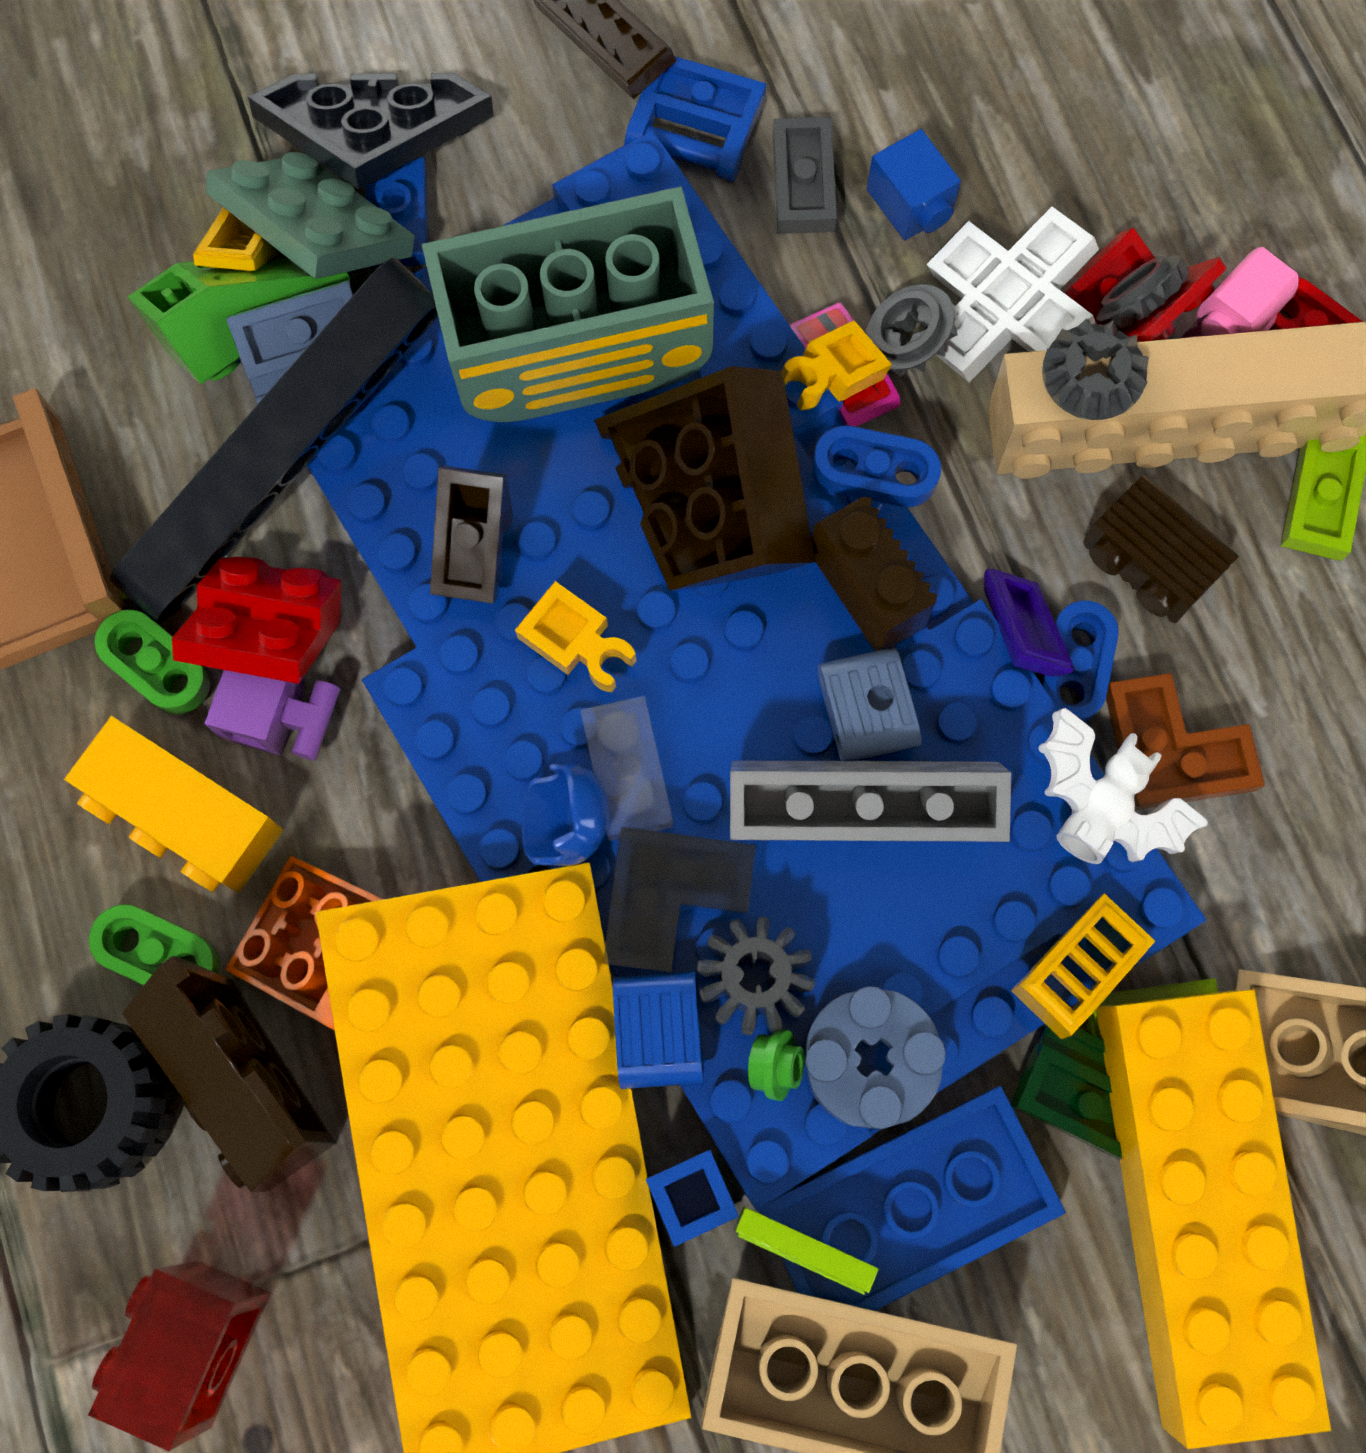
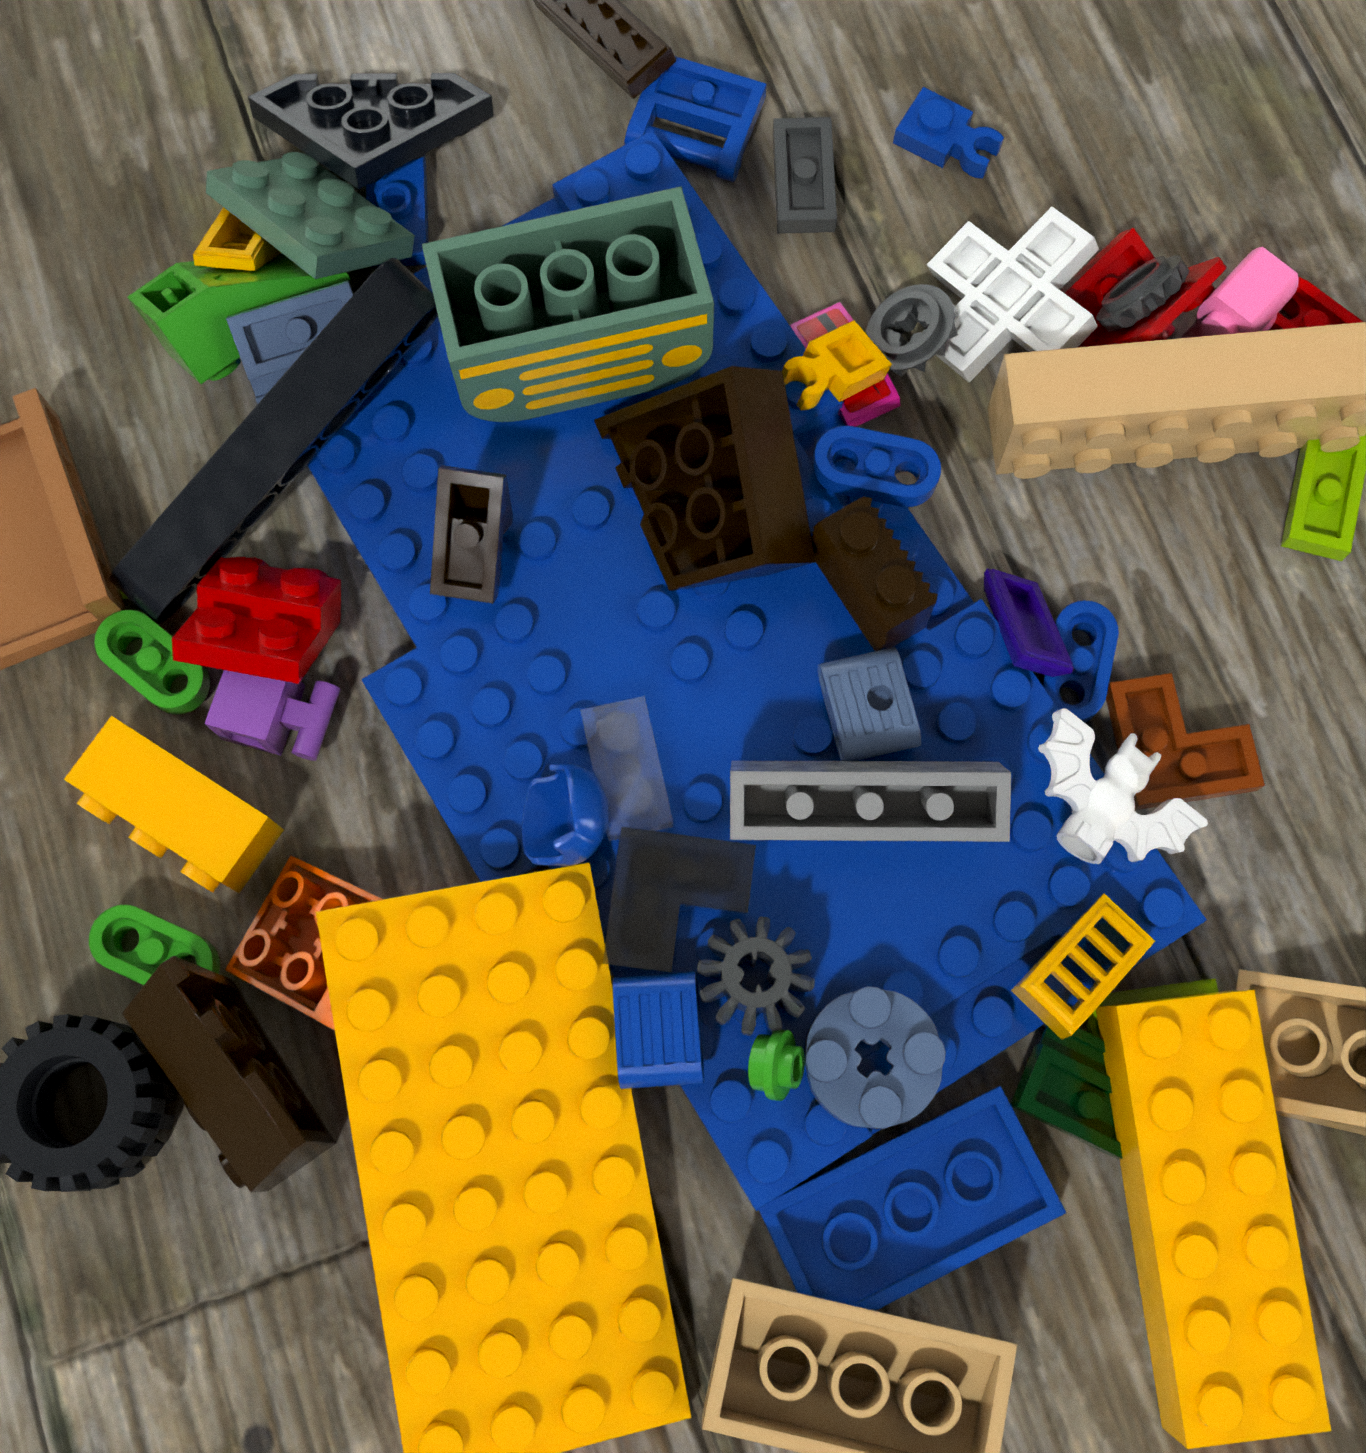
clear red brick [88,1261,271,1451] -> none
yellow plate [515,581,637,693] -> none
blue brick [646,1150,739,1247] -> none
lime tile [734,1206,879,1295] -> none
blue brick [866,129,961,241] -> none
dark grey gear [1042,318,1149,420] -> none
dark brown brick [1083,474,1239,623] -> none
none -> blue plate [893,87,1004,179]

